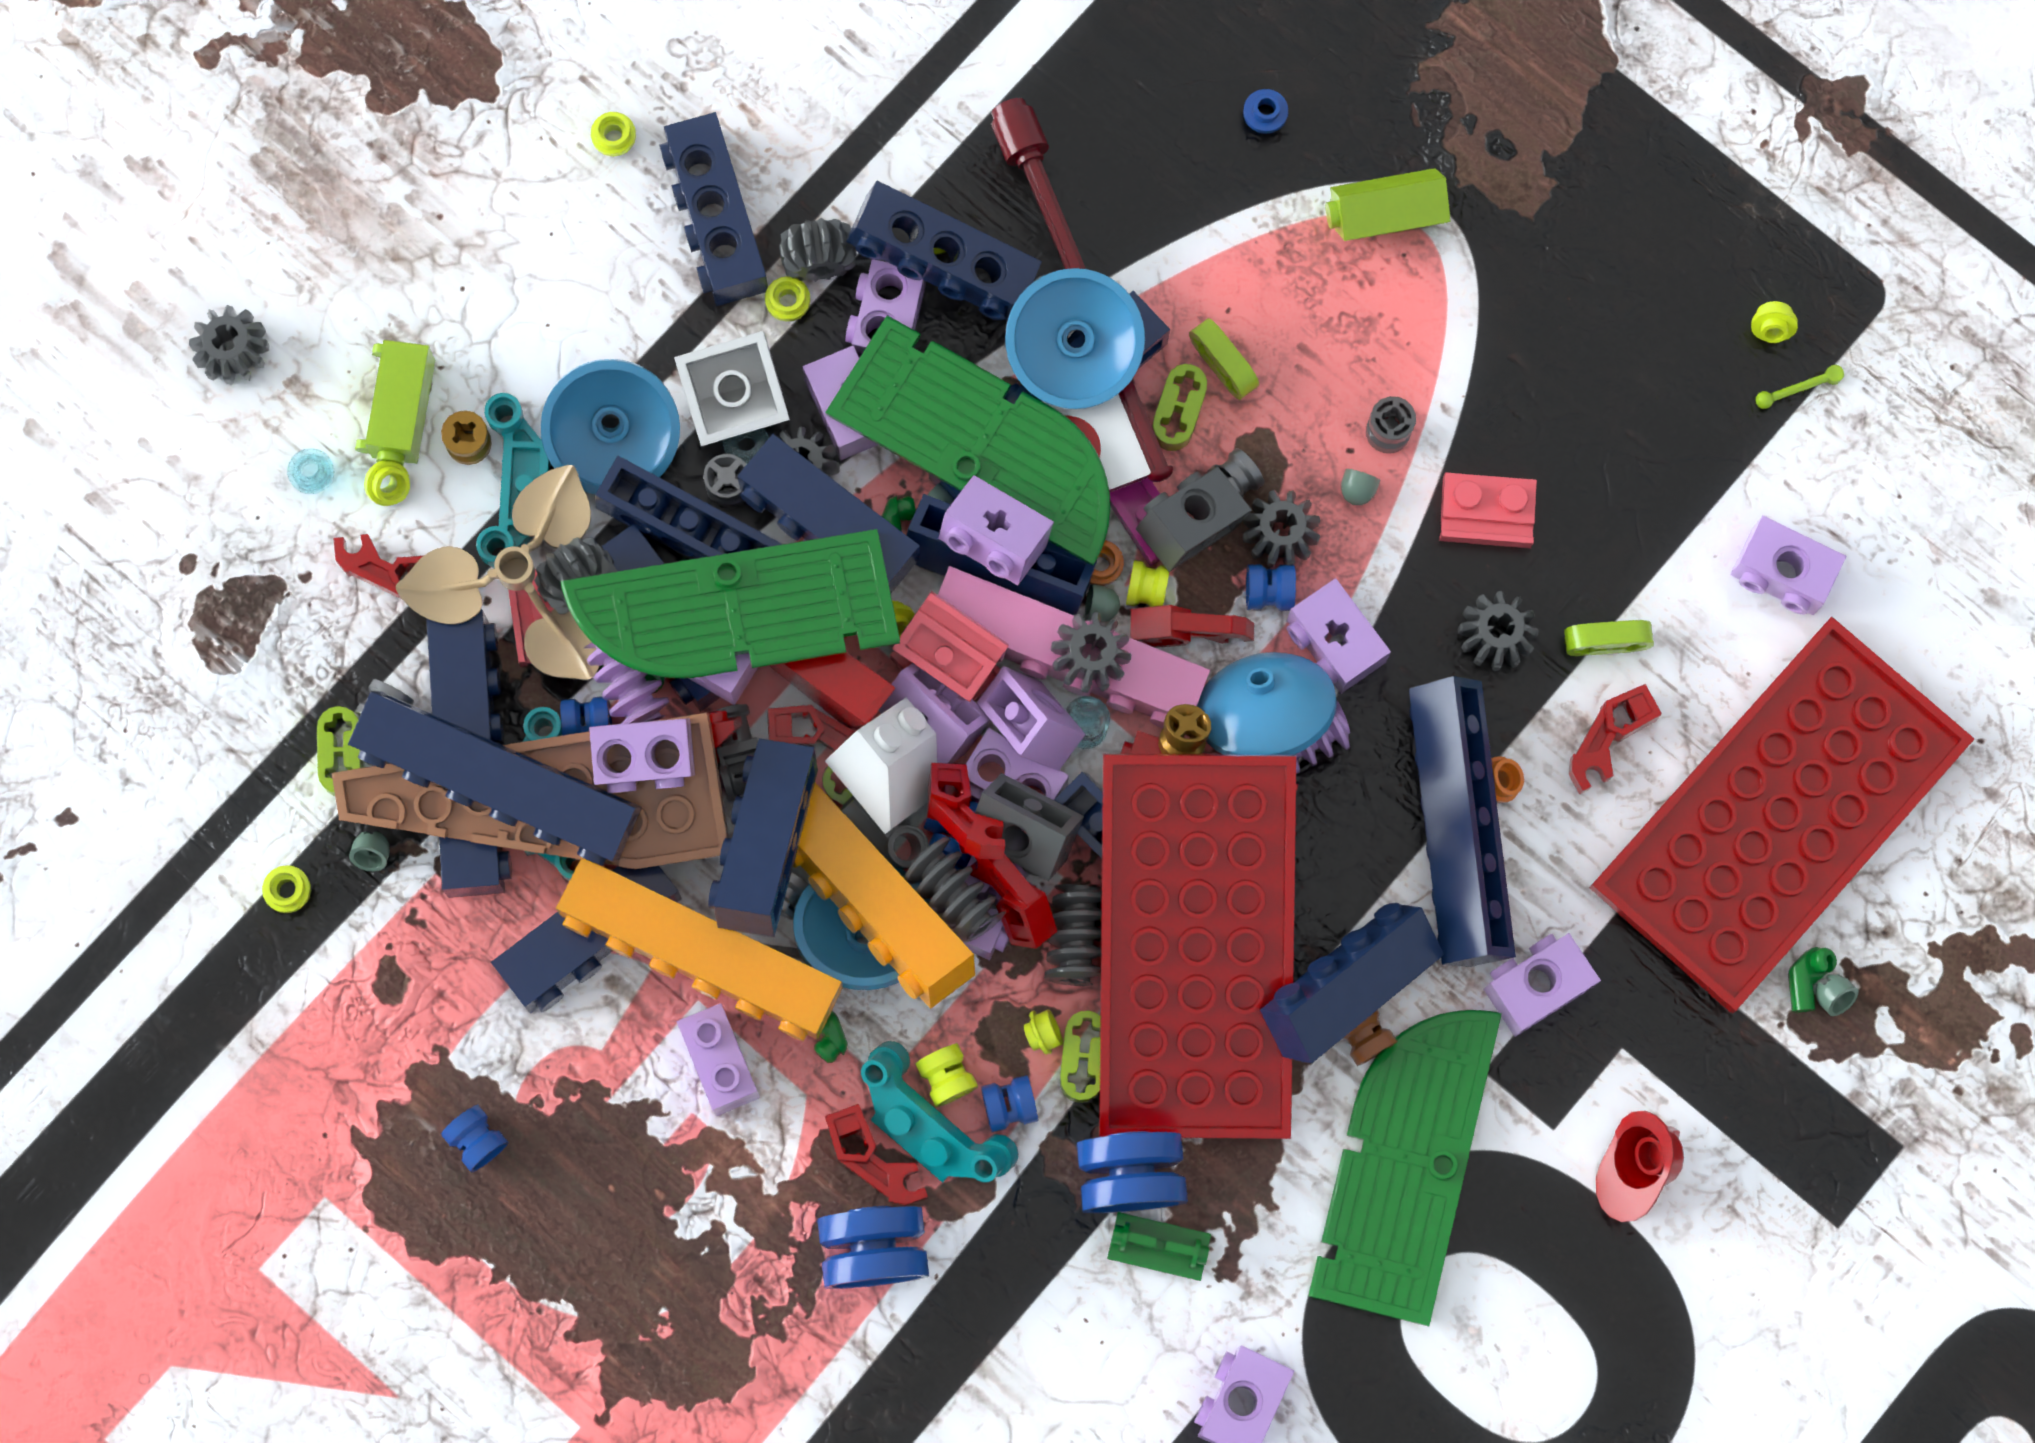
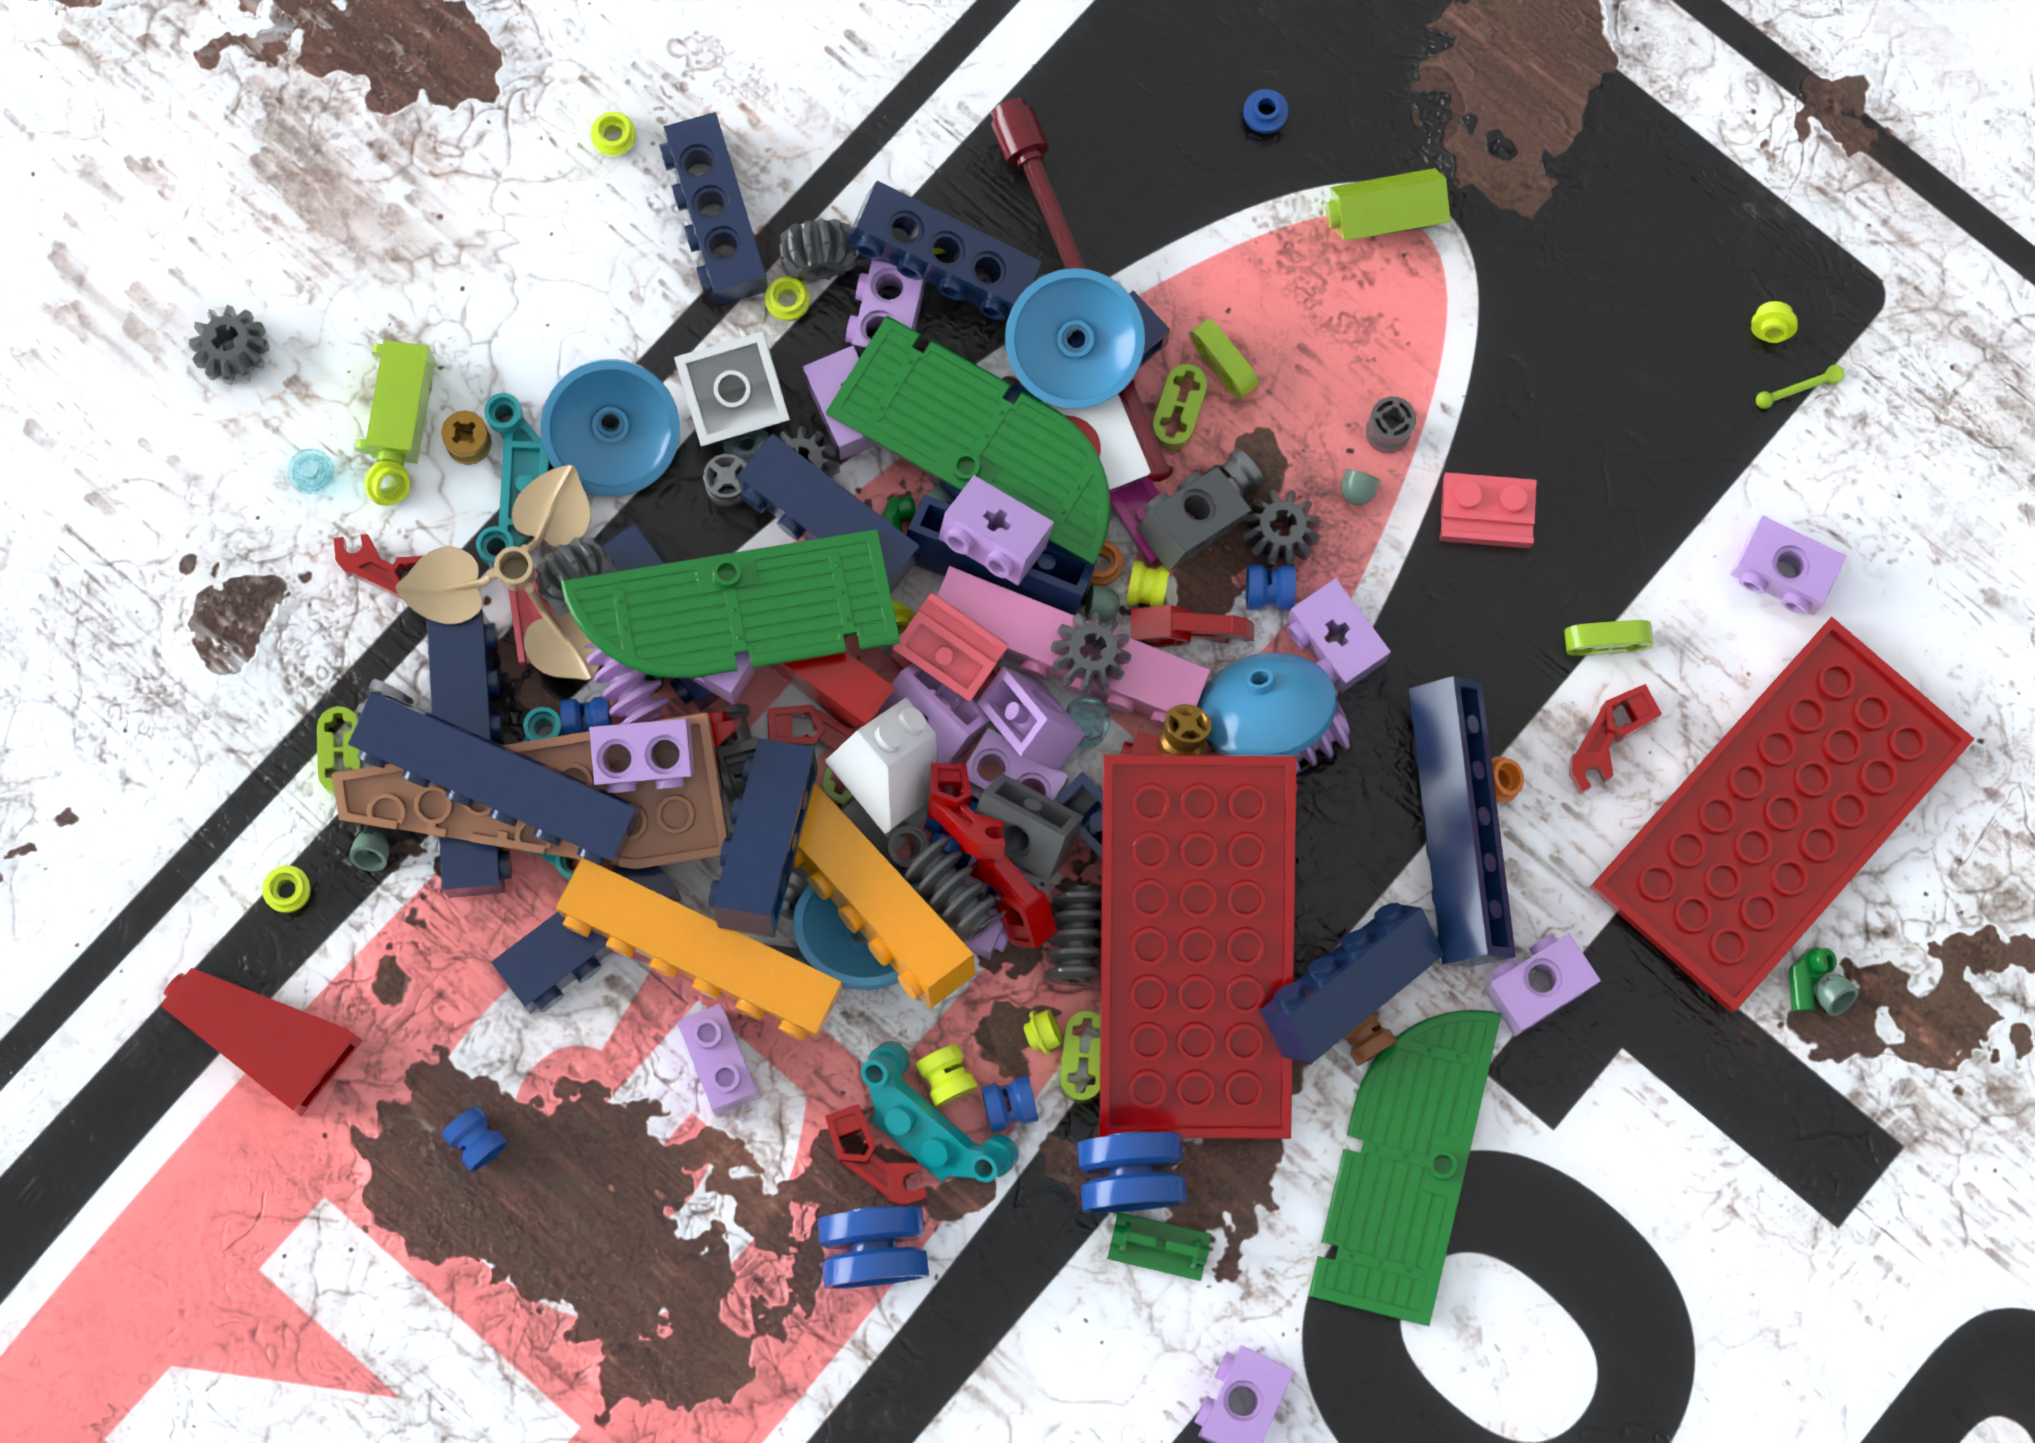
dark blue brick [595,456,783,559] -> none
green arm [814,1011,848,1063] -> none
dark grey gear [1458,591,1539,671] -> none
piece [1596,1110,1684,1222] -> none
none -> red slope [160,968,363,1116]

